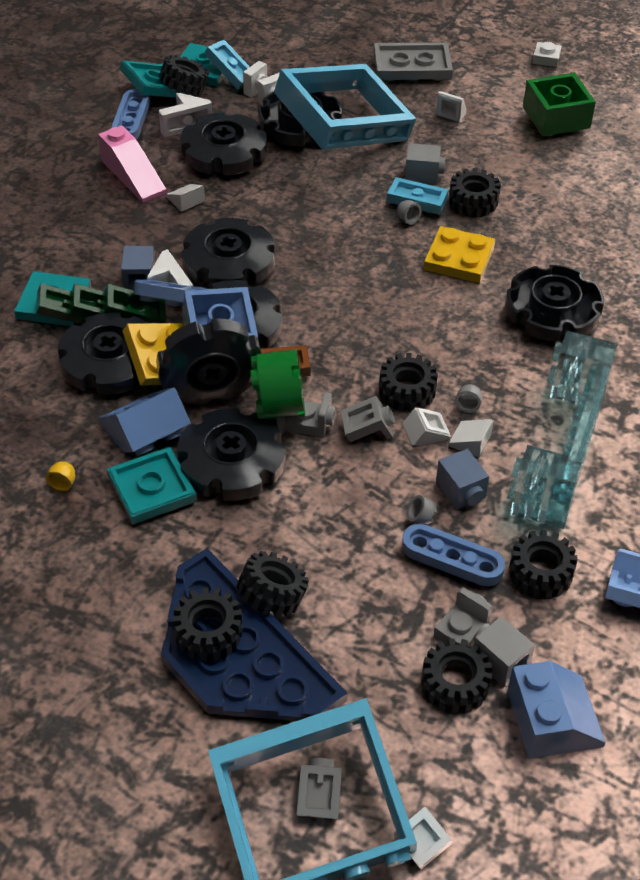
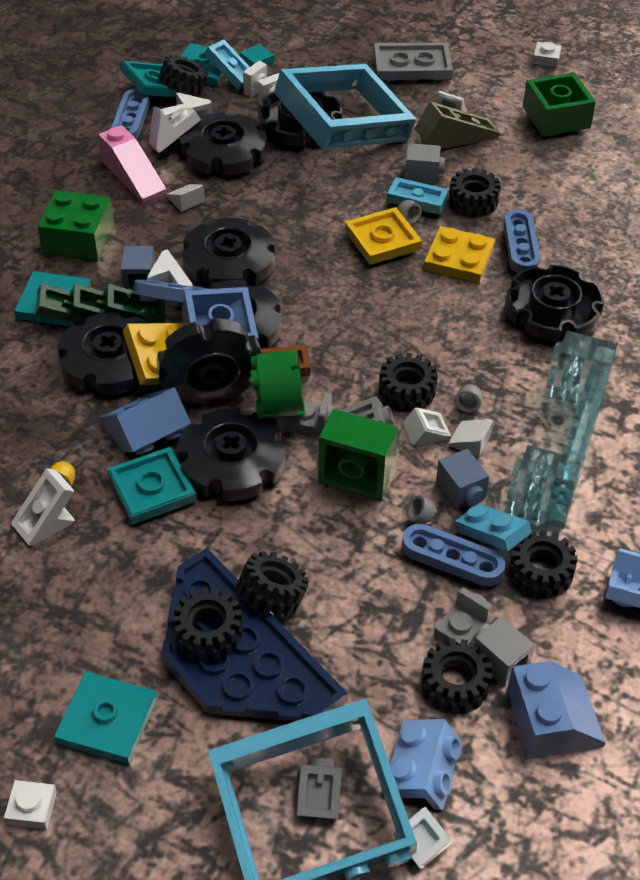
none -> white plate [4,780,57,830]
none -> white slope [11,468,75,546]
none -> green brick [37,190,114,261]
none -> teal plate [54,671,158,765]
none -> white slope [149,107,201,153]
none -> teal tile [240,44,275,67]
none -> green brick [318,409,398,501]
none -> yellow plate [345,207,422,265]
none -> light blue bracket [390,719,461,810]
none -> olive slope [414,101,501,149]
none -> medium azure plate [455,503,532,552]
none -> medium blue plate [503,209,540,273]

